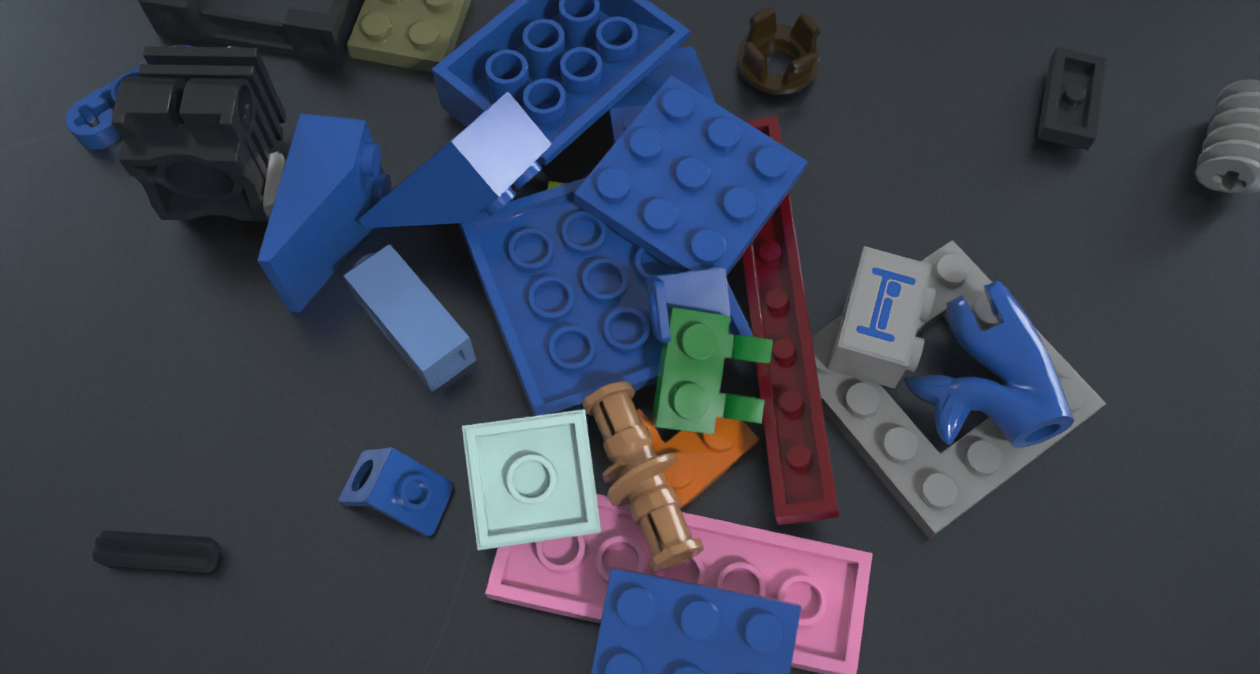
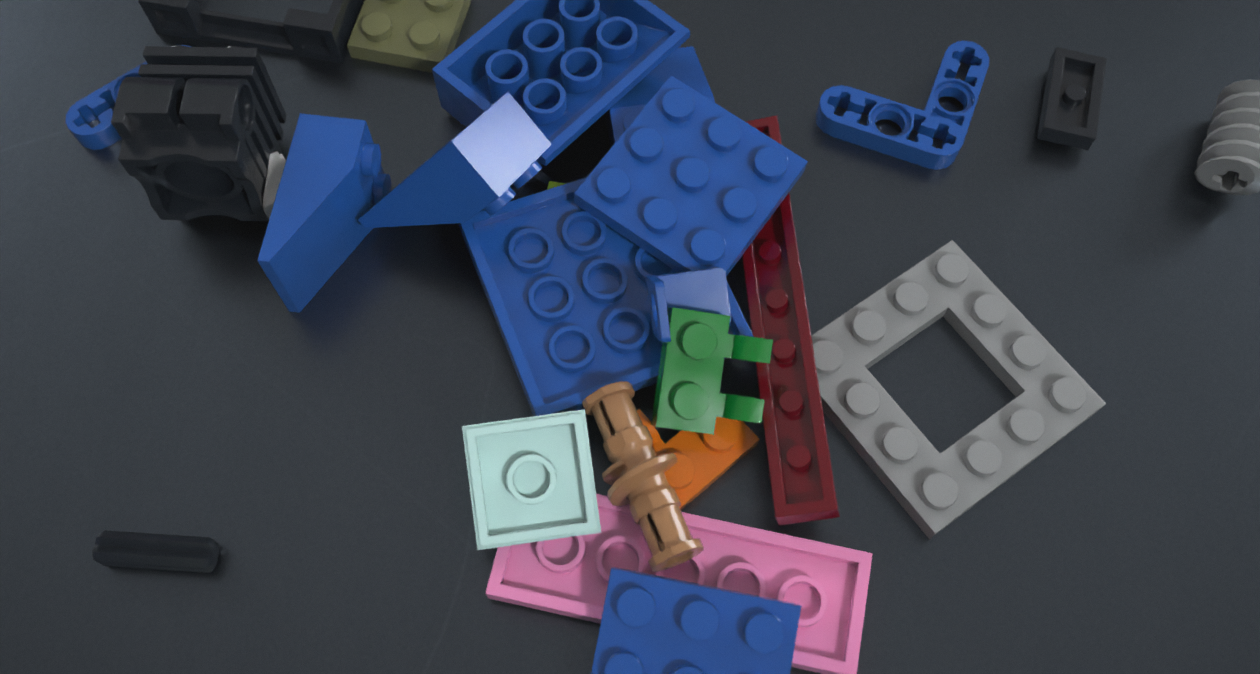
blue bracket [338,448,454,536] -> none
medium blue brick [343,244,476,393] -> none
dark brown piece [737,7,820,95] -> none
light grey brick [827,246,936,389] -> none
blue piece [904,281,1074,448] -> none
none -> blue beam [815,40,989,170]

